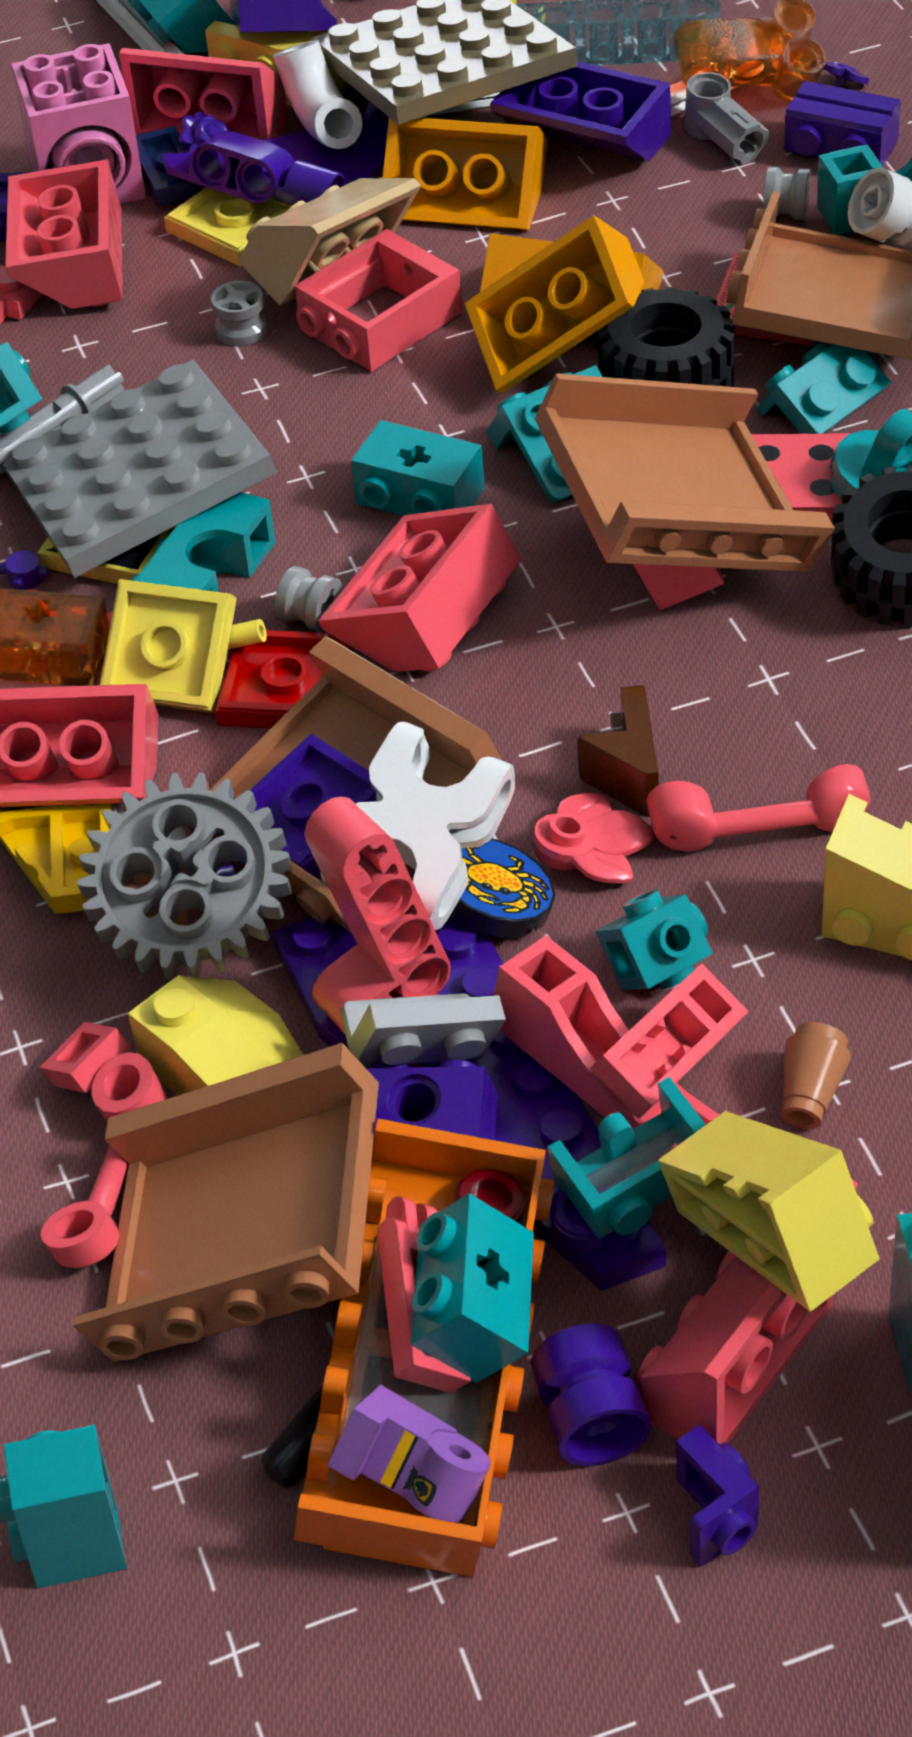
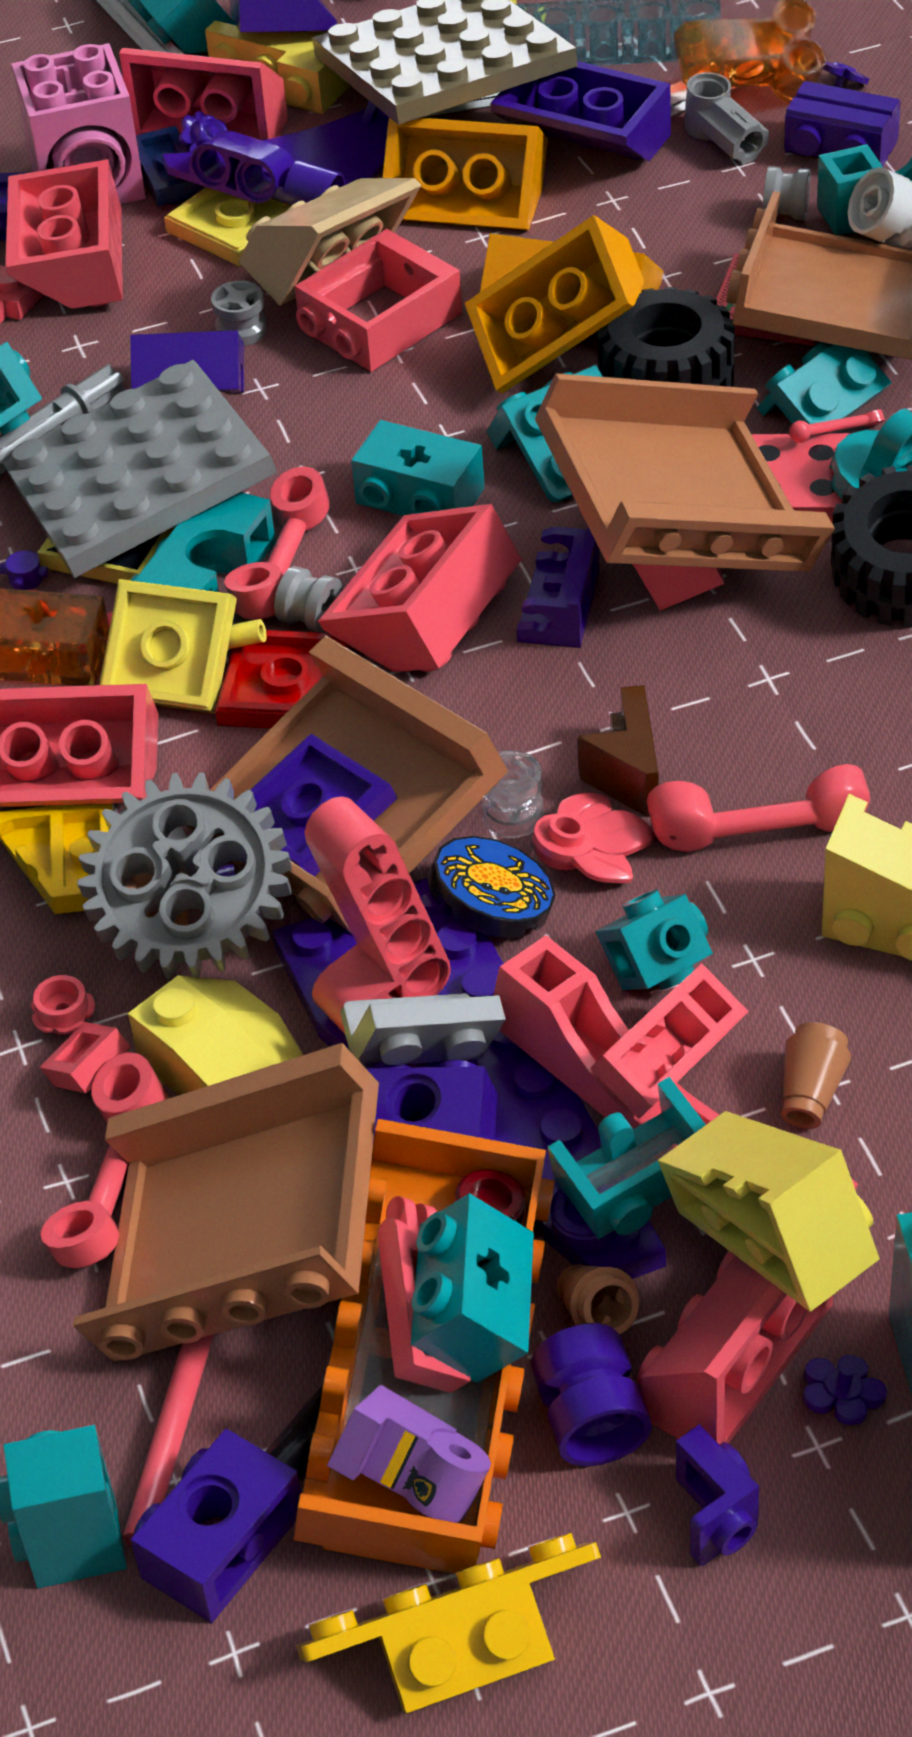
cylinder [272,40,363,149] -> none
white piece [321,722,515,930] -> none
none -> coral plate [31,975,95,1035]
none -> coral bar [122,1335,214,1547]
none -> dark purple hinge [130,330,245,393]
none -> dark purple brick [130,1428,301,1624]
none -> coral piece [224,466,329,620]
none -> yellow bracket [296,1532,601,1713]
none -> clear wheel [481,750,544,838]
none -> dark purple hinge [516,525,600,648]
none -> nougat cone [557,1264,639,1334]
none -> coral hinge [789,409,885,443]
none -> dark purple plant [802,1355,887,1425]

